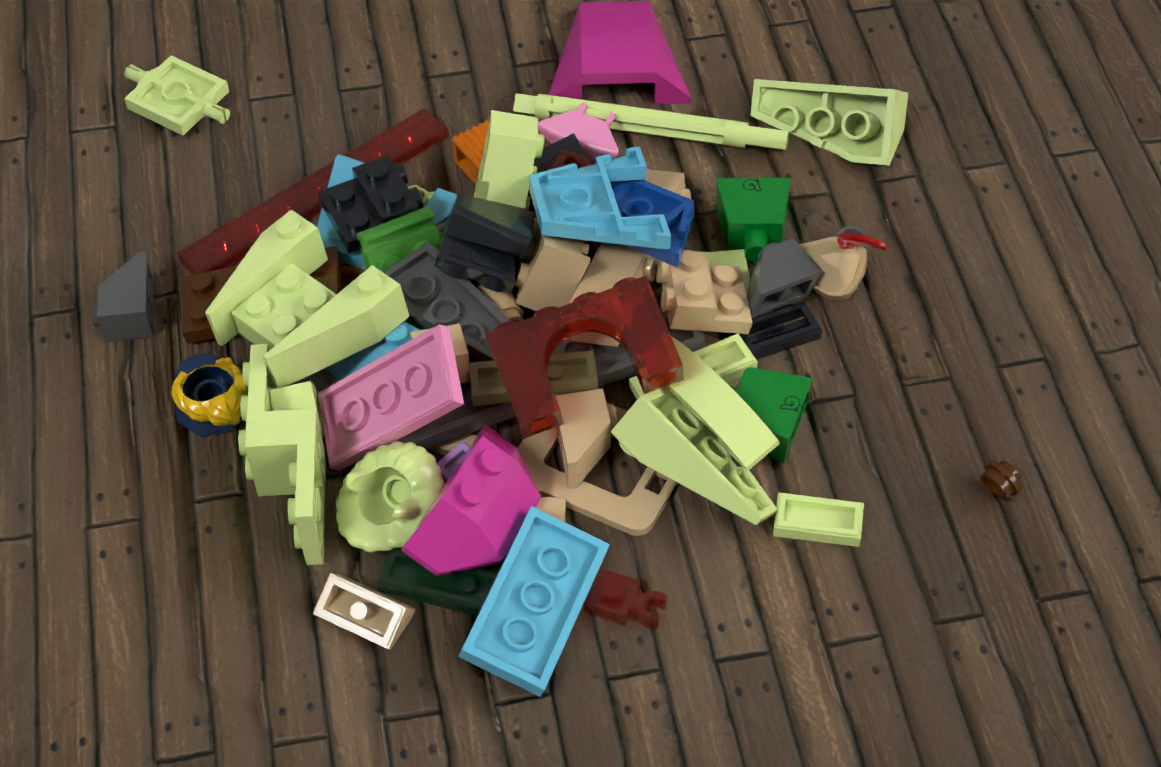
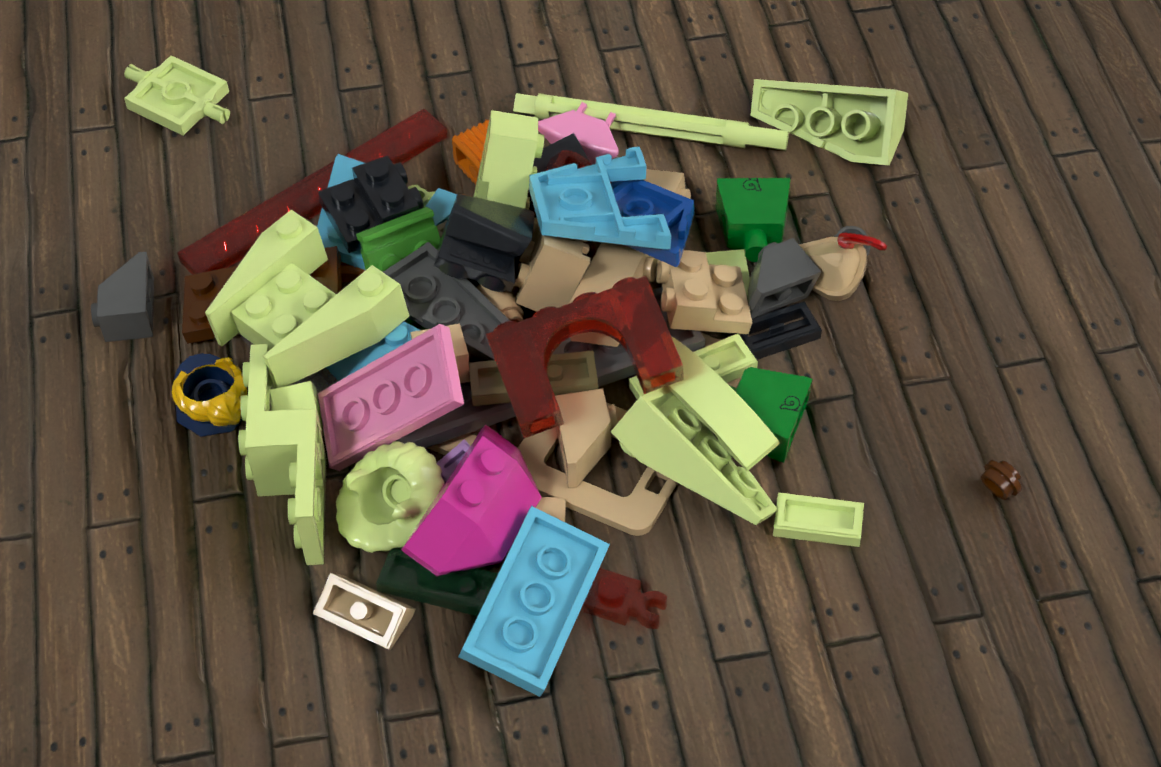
dark pink wedge [548,1,691,104] -> none

